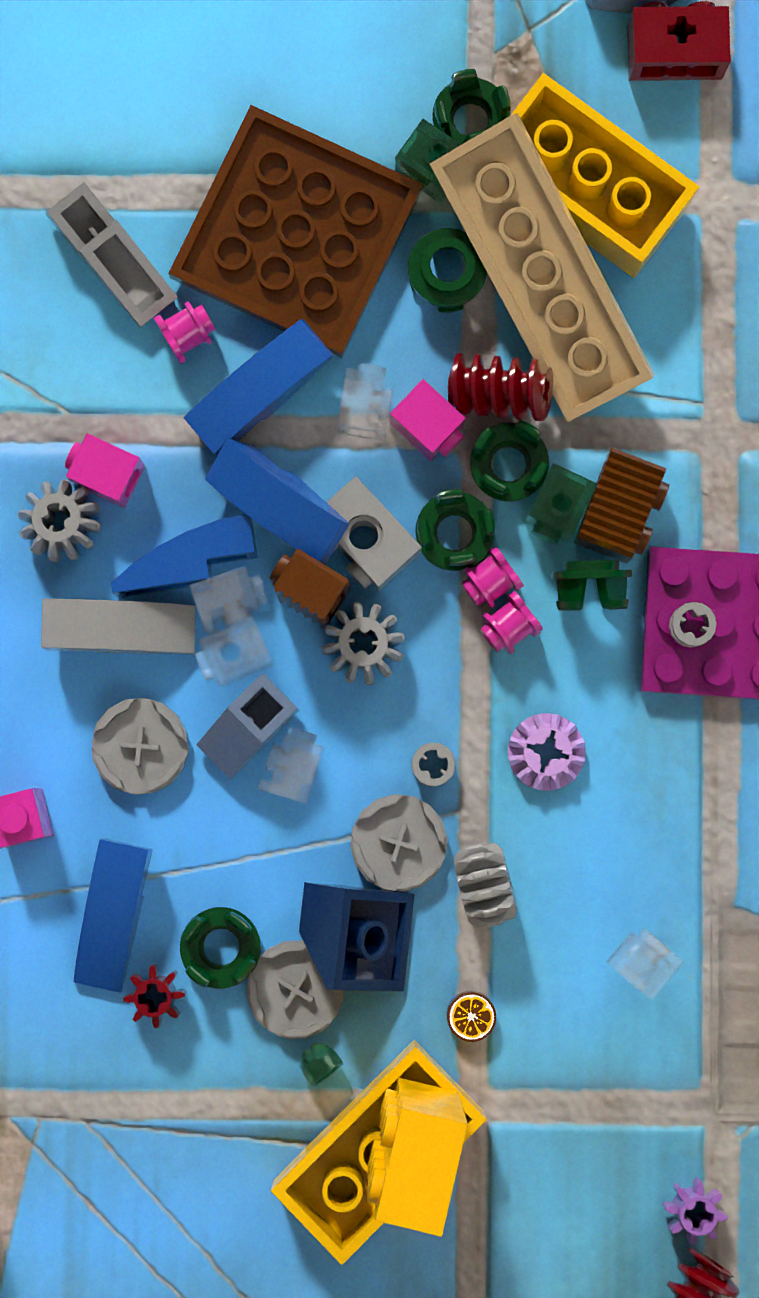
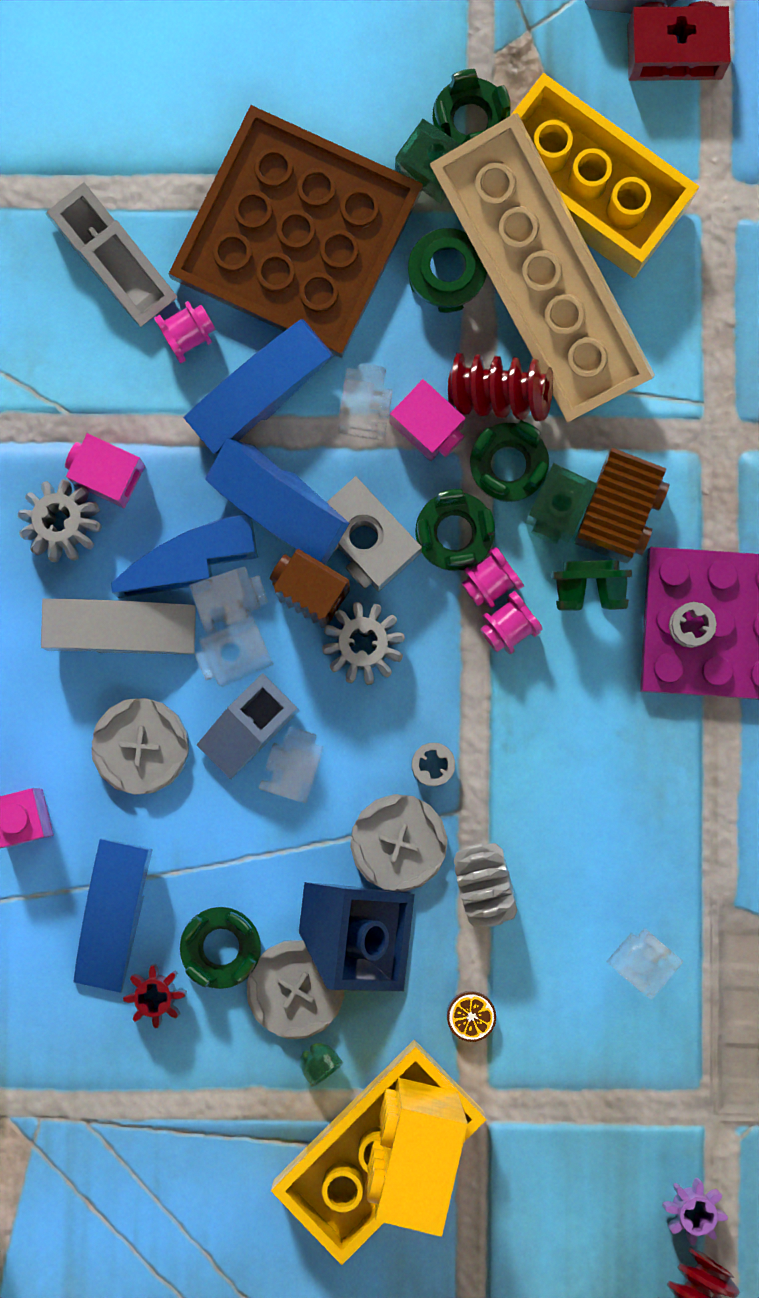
lavender gear [508,713,585,791] -> none

